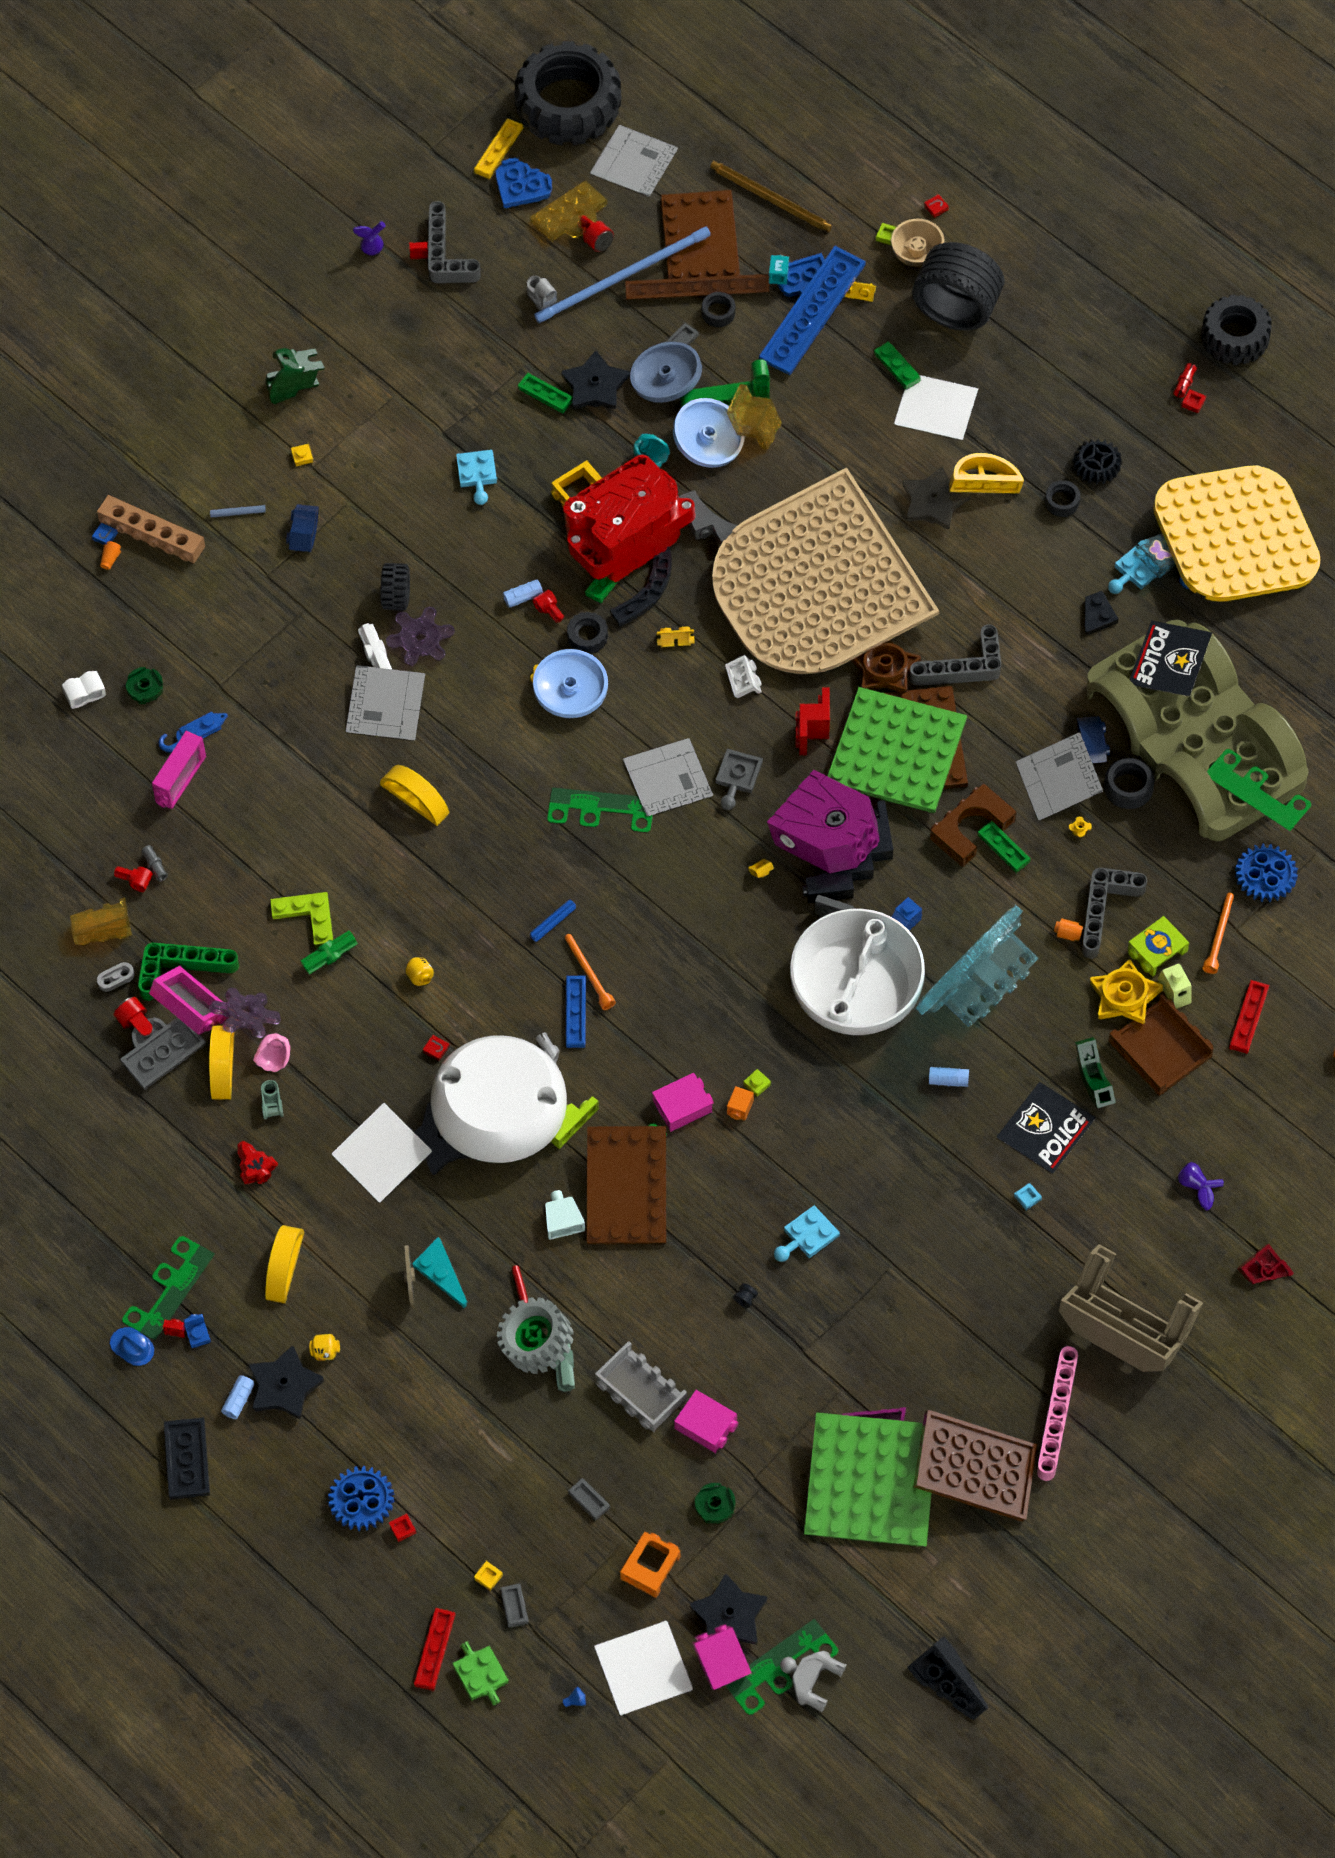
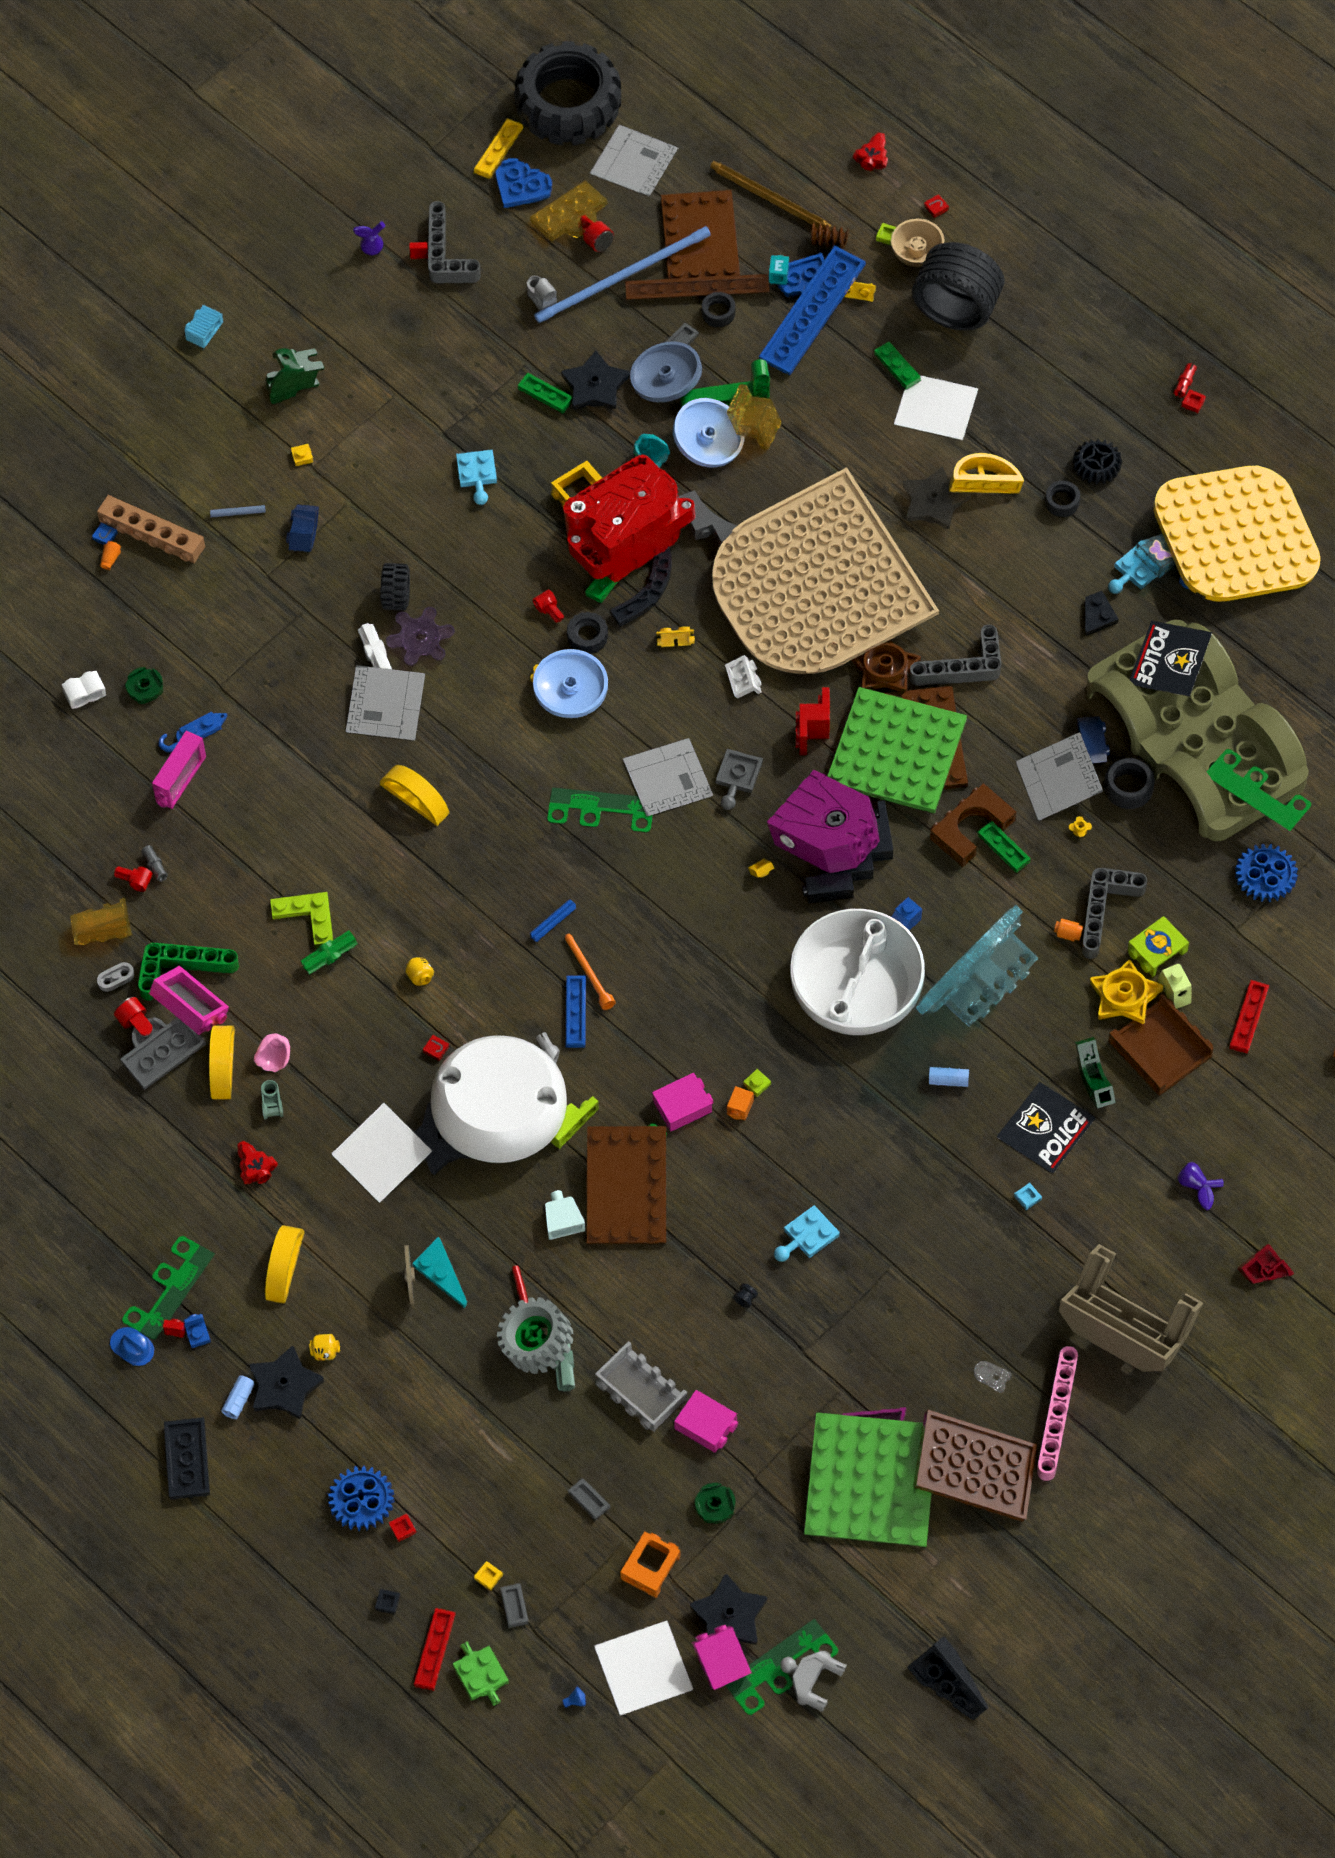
clear purple plate [209,988,281,1038] -> none
light blue axle [503,579,543,608] -> none
dark grey plate [815,895,854,918] -> none
black tyre [1201,295,1272,365] -> none
orange piece [1202,893,1234,974] -> none
none -> medium azure brick [184,305,223,348]
none -> black plate [375,1589,401,1615]
none -> reddish brown piece [811,222,849,250]
none -> red rock [853,132,888,171]
none -> clear plate [974,1361,1012,1393]

